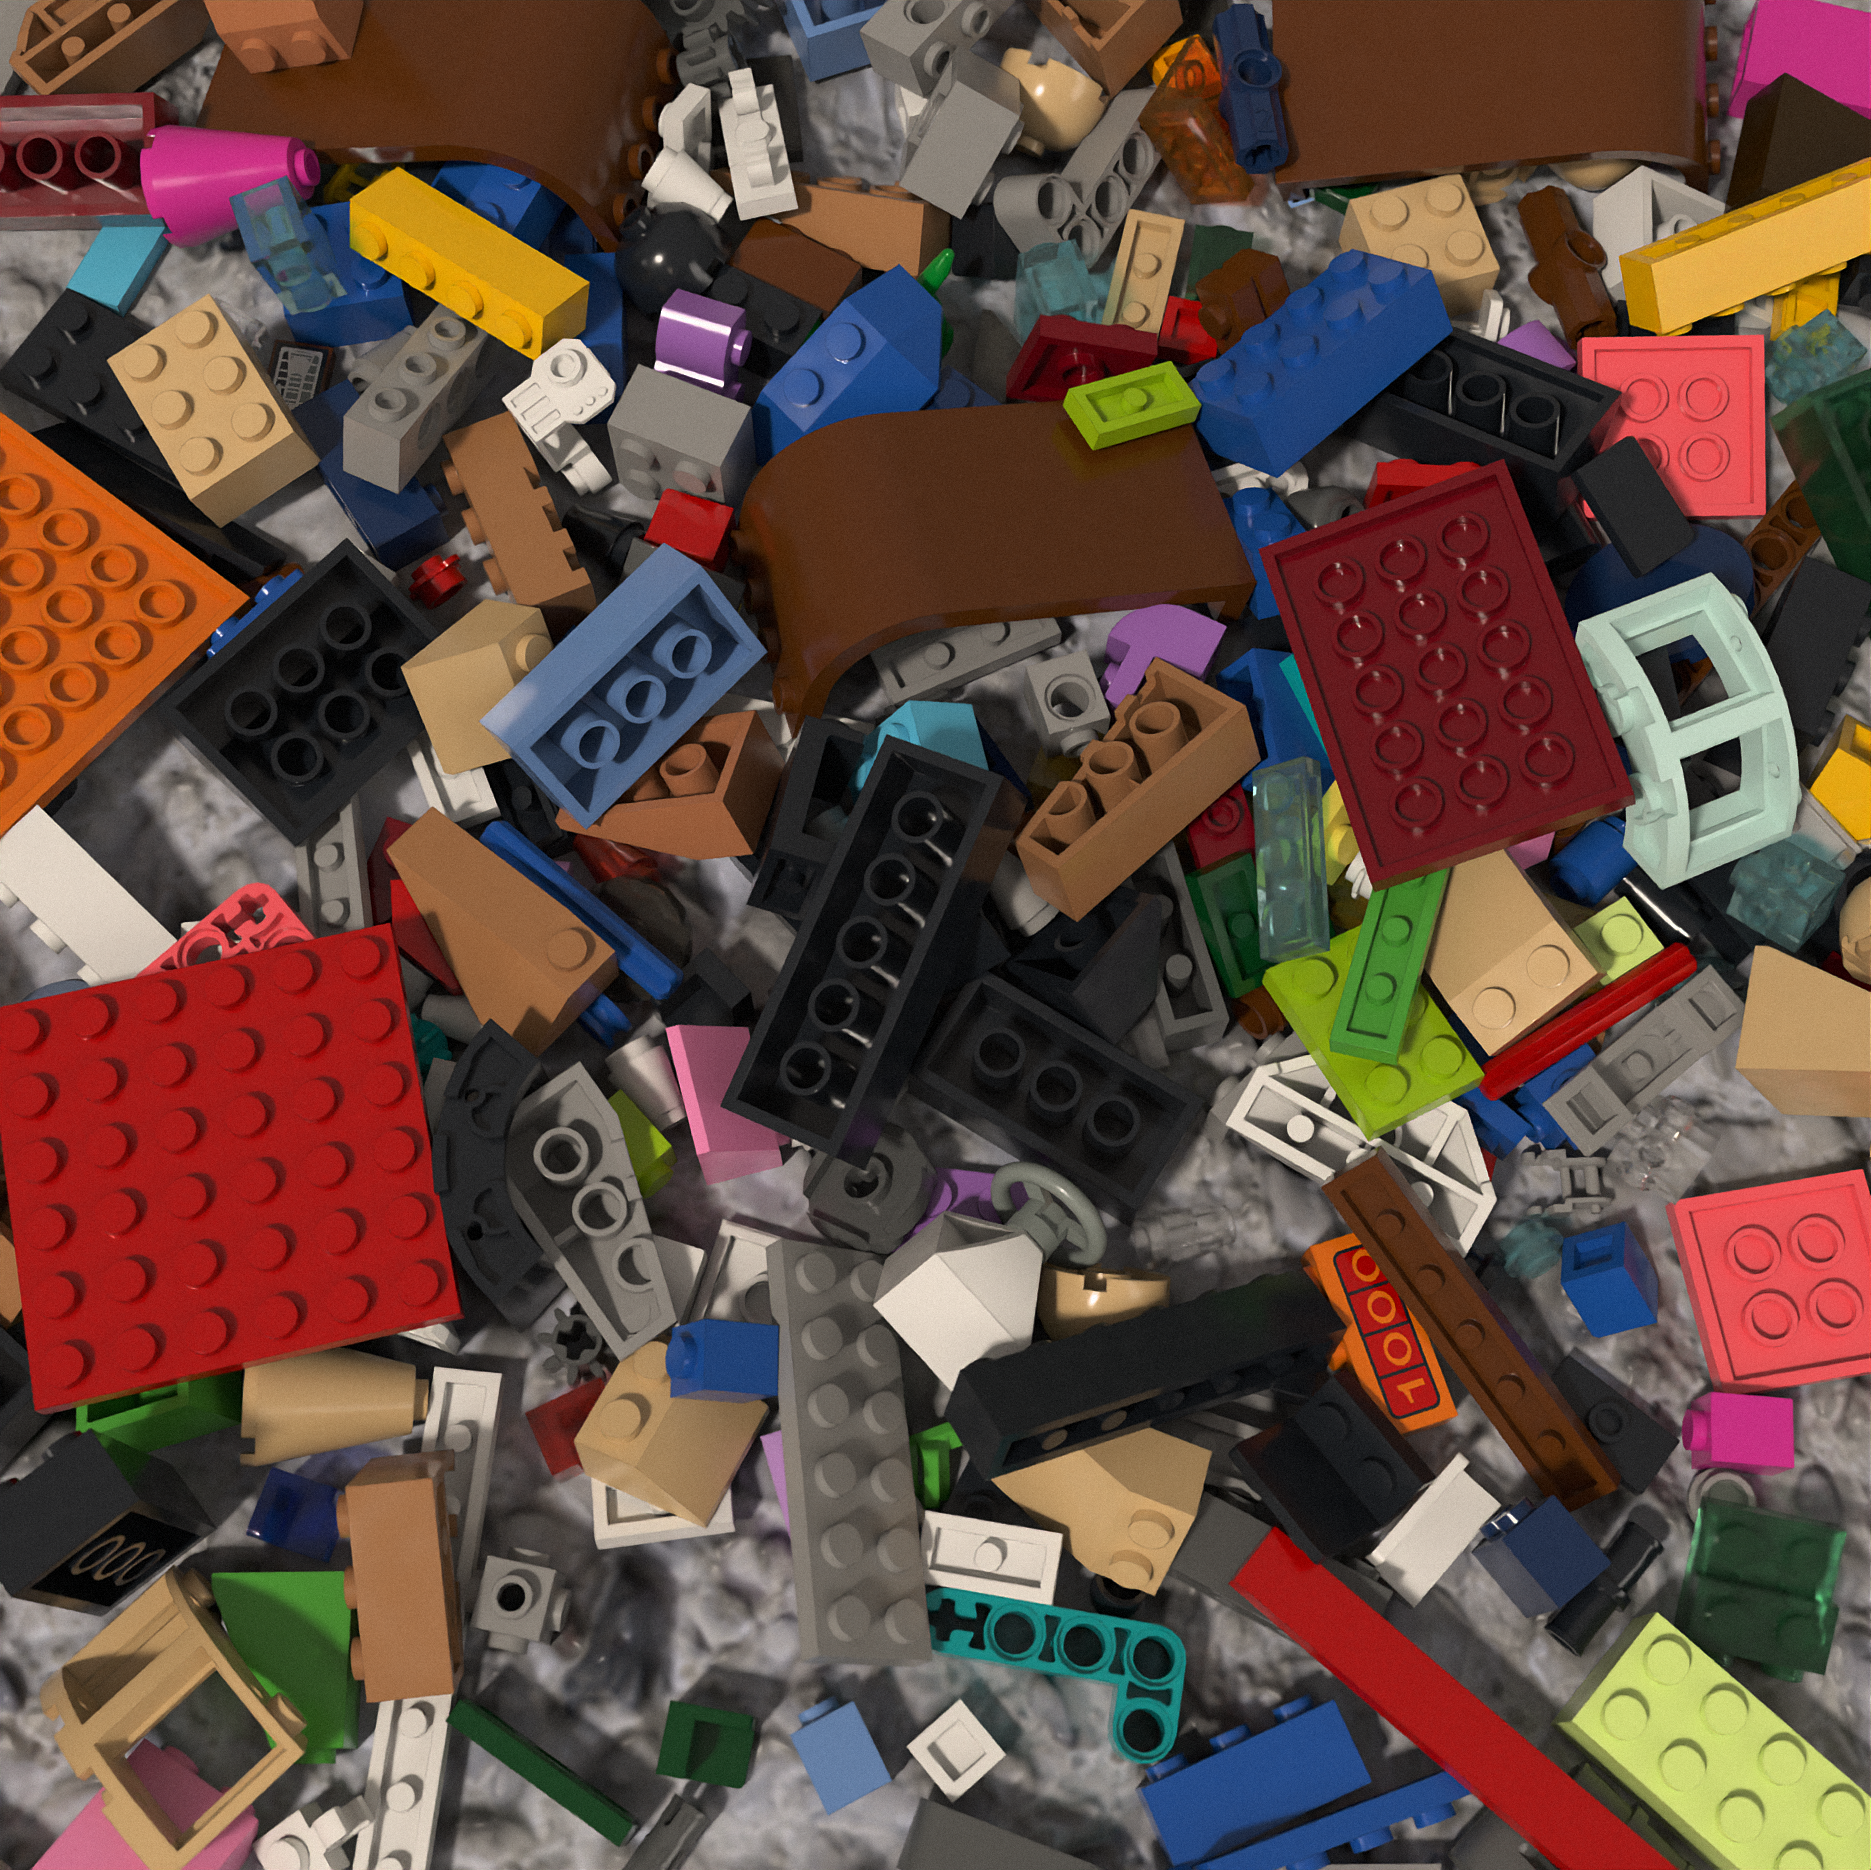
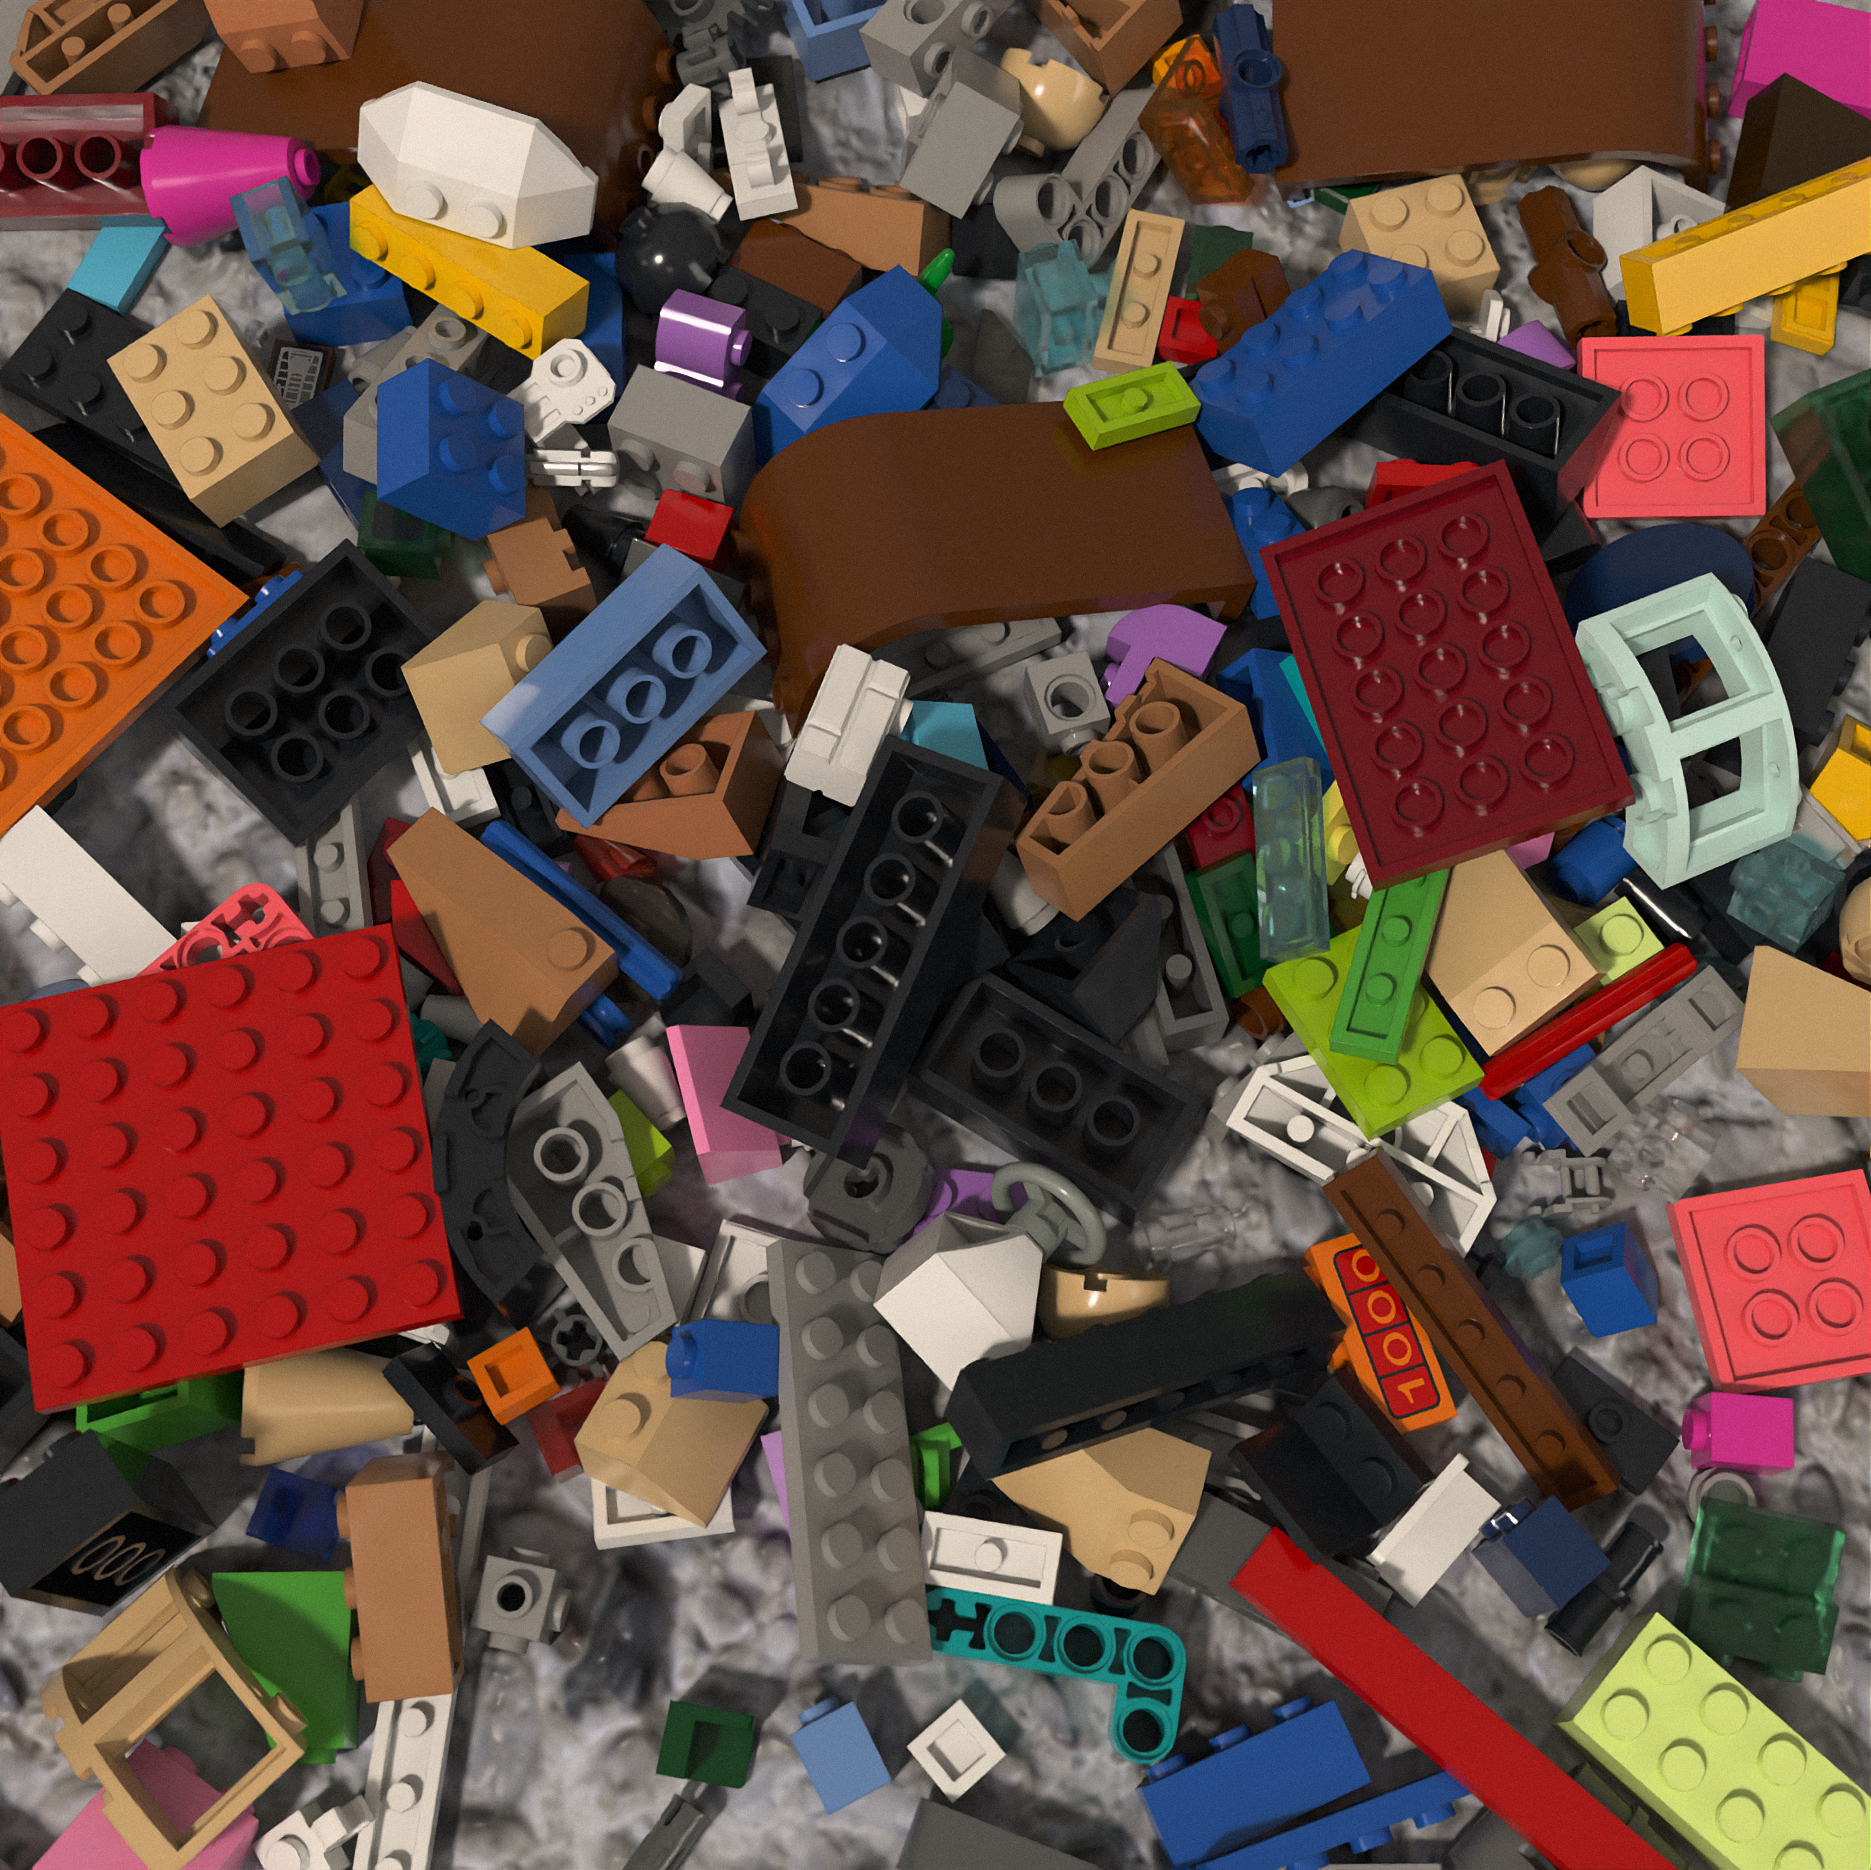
red plate [408,554,468,610] -> none
dark green tile [445,1698,640,1847] -> none
dark red plate [1006,314,1157,402] -> none
black slope [1570,435,1696,579] -> none
clear light blue brick [1765,309,1868,418] -> none
none -> white wedge [357,81,599,250]
none -> clear green brick [357,490,455,580]
none -> blue brick [377,358,526,541]
none -> black plate [382,1341,520,1476]
none -> orange plate [466,1327,562,1426]
none -> light grey axle [525,448,620,488]
none -> white brick [784,644,914,807]

